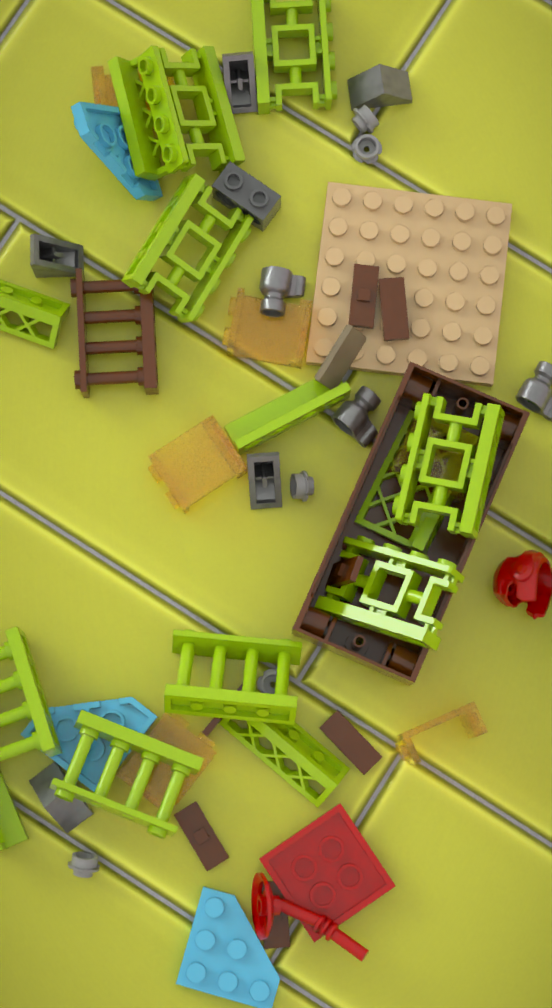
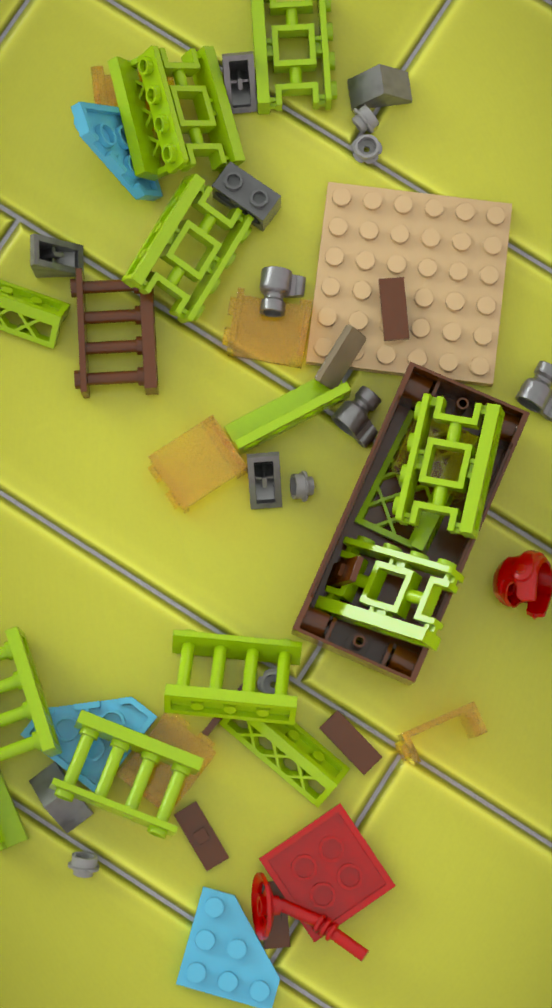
reddish brown piece [348,264,379,329] -> none

